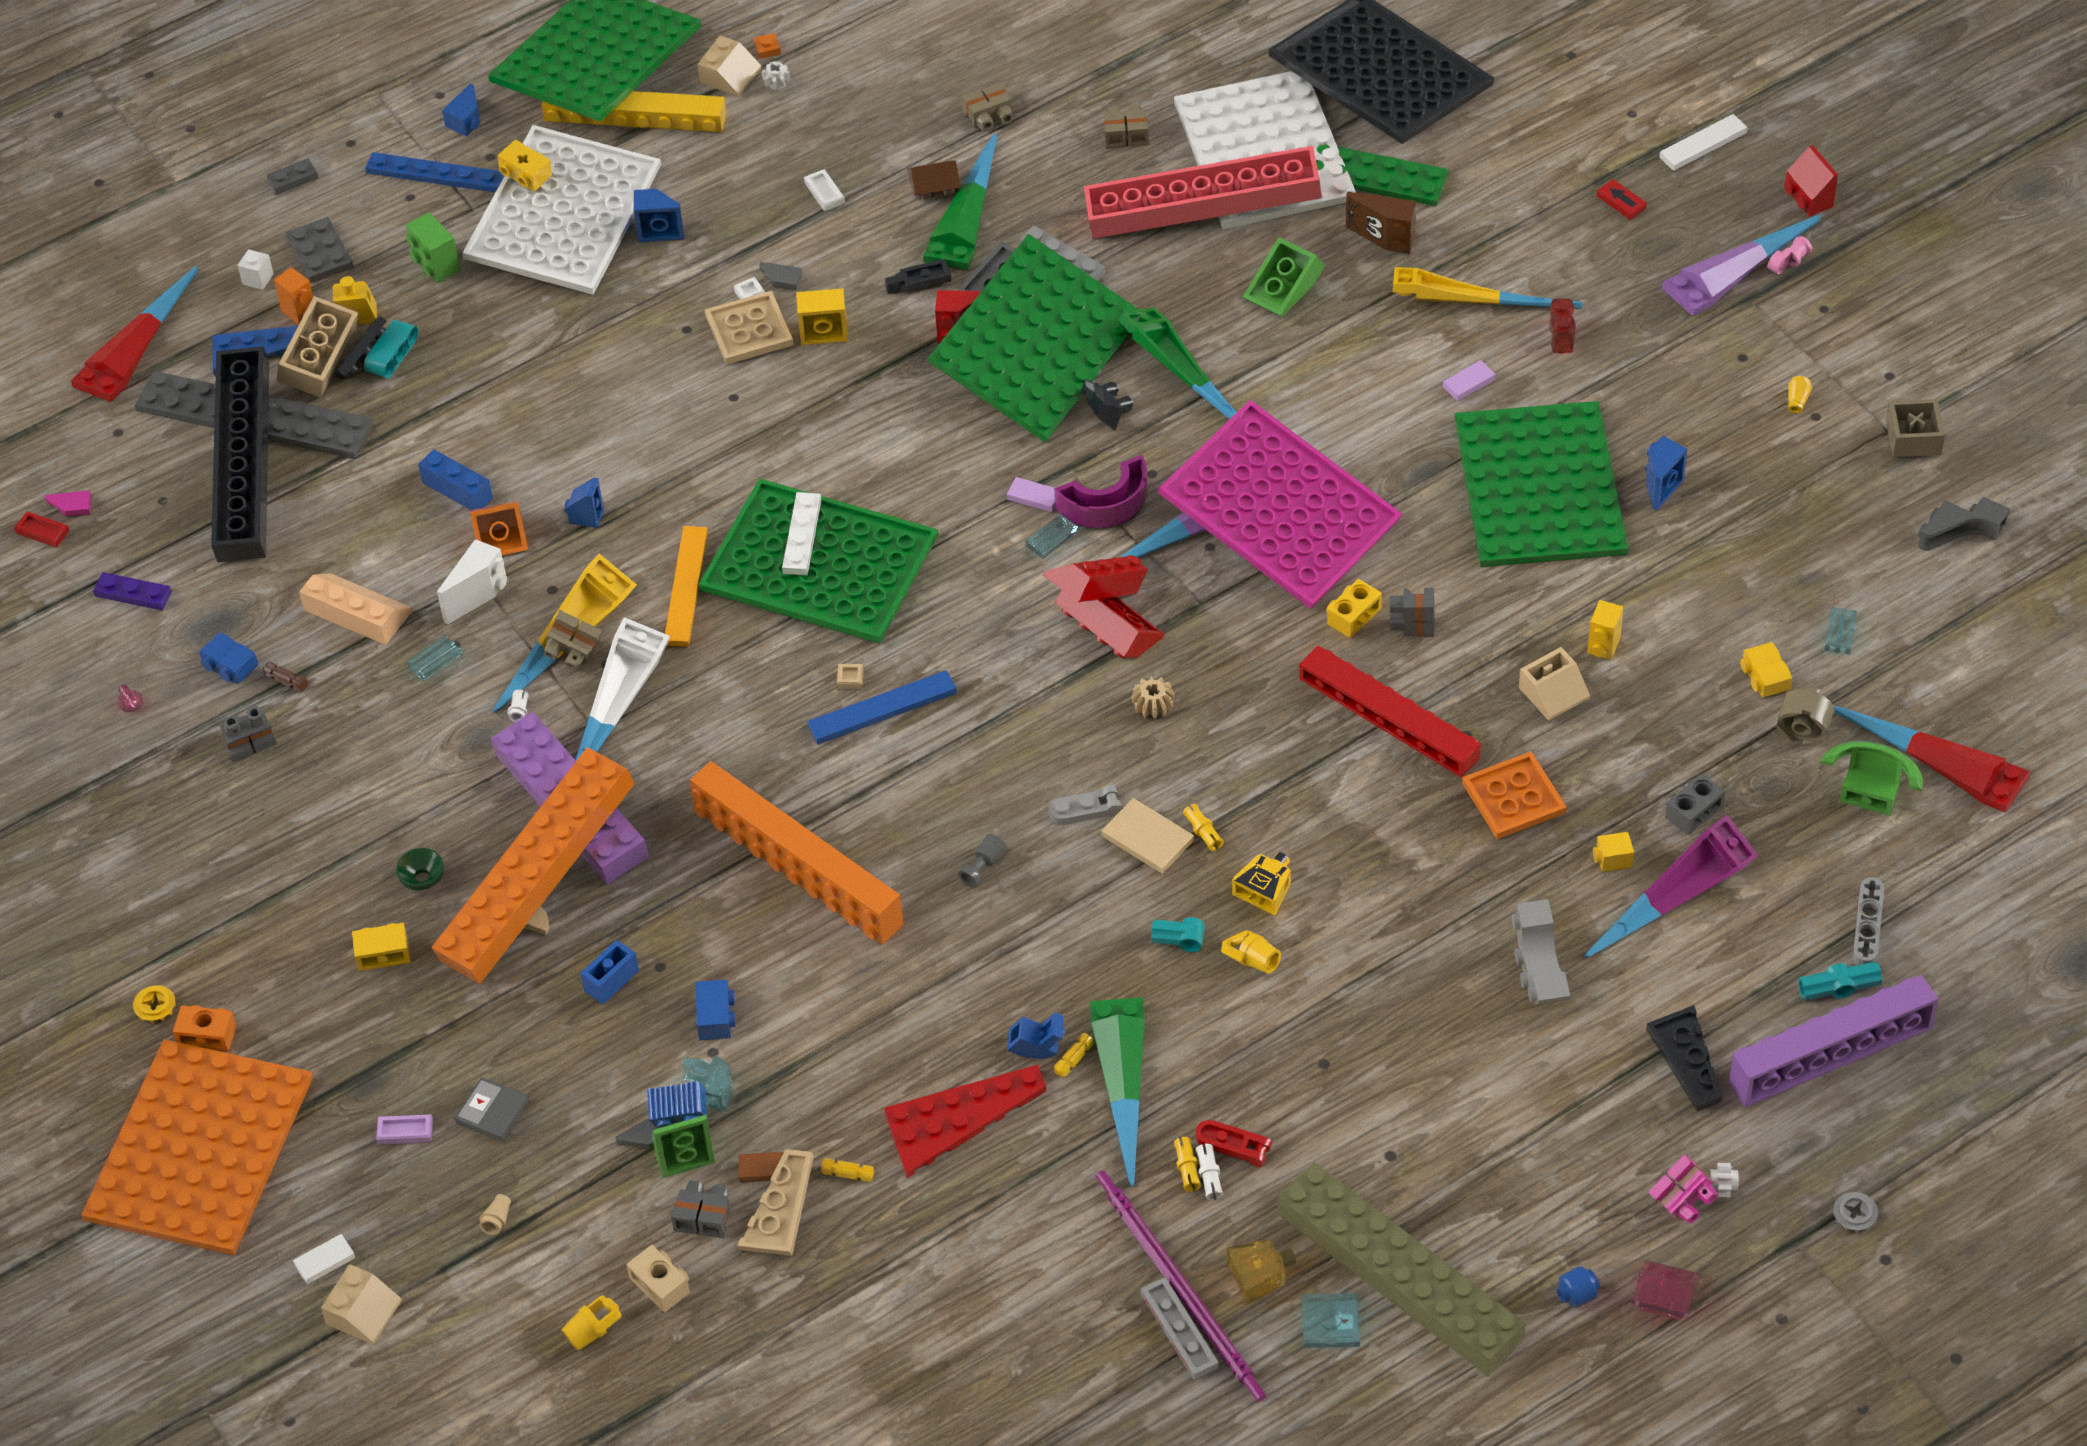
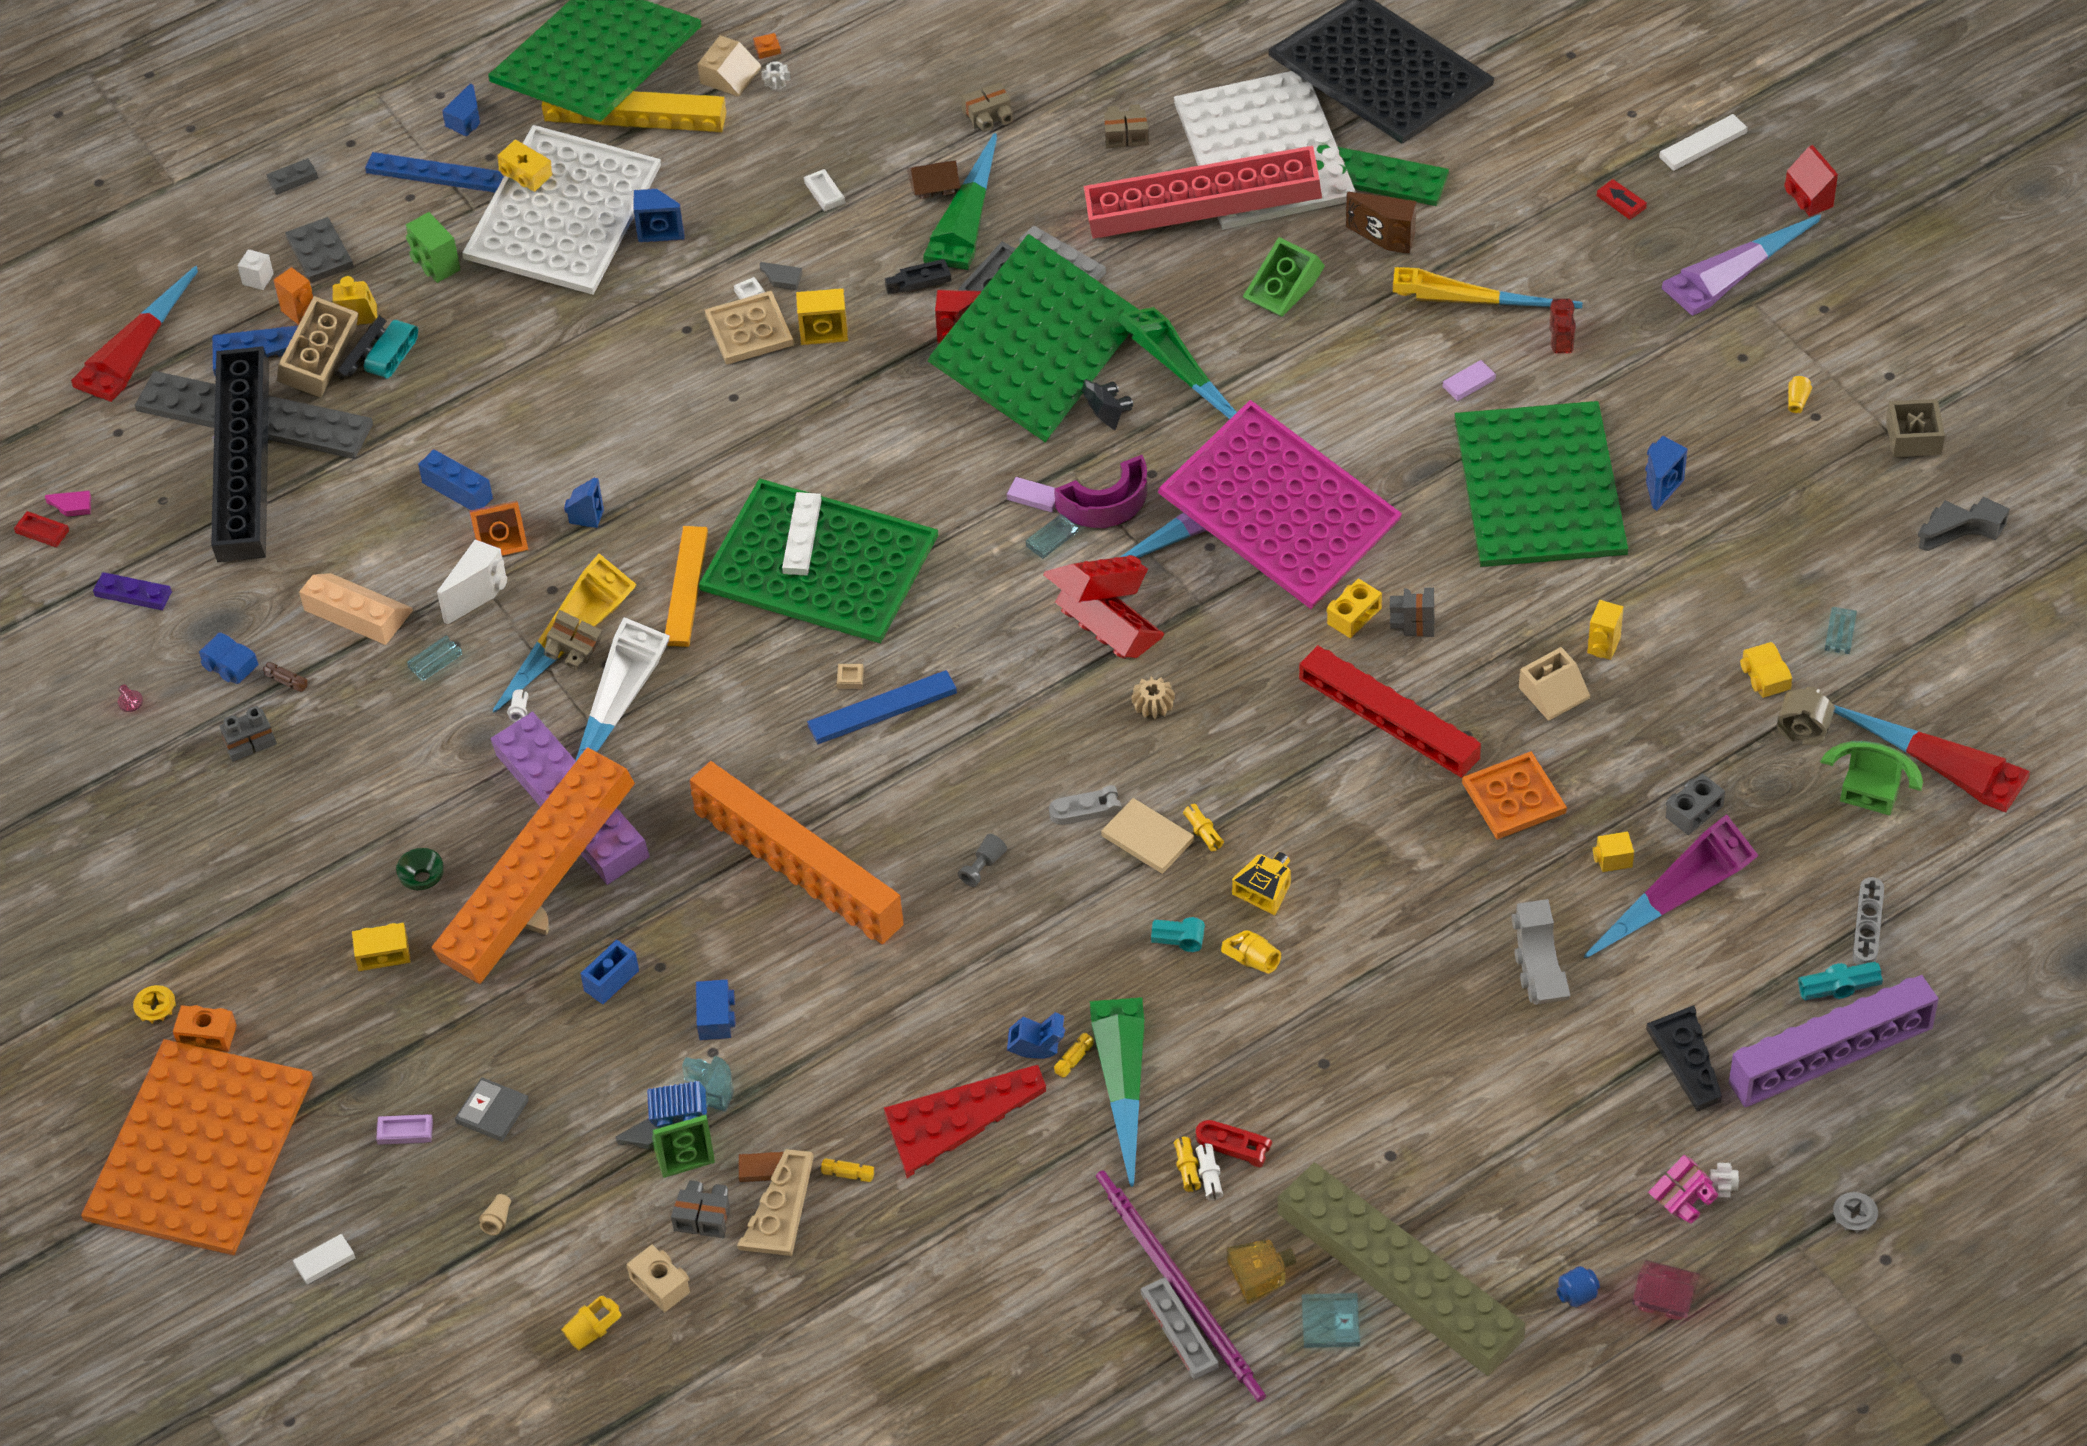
tan slope [321,1264,402,1345] -> none
bright pink connector [1767,236,1812,275] -> none

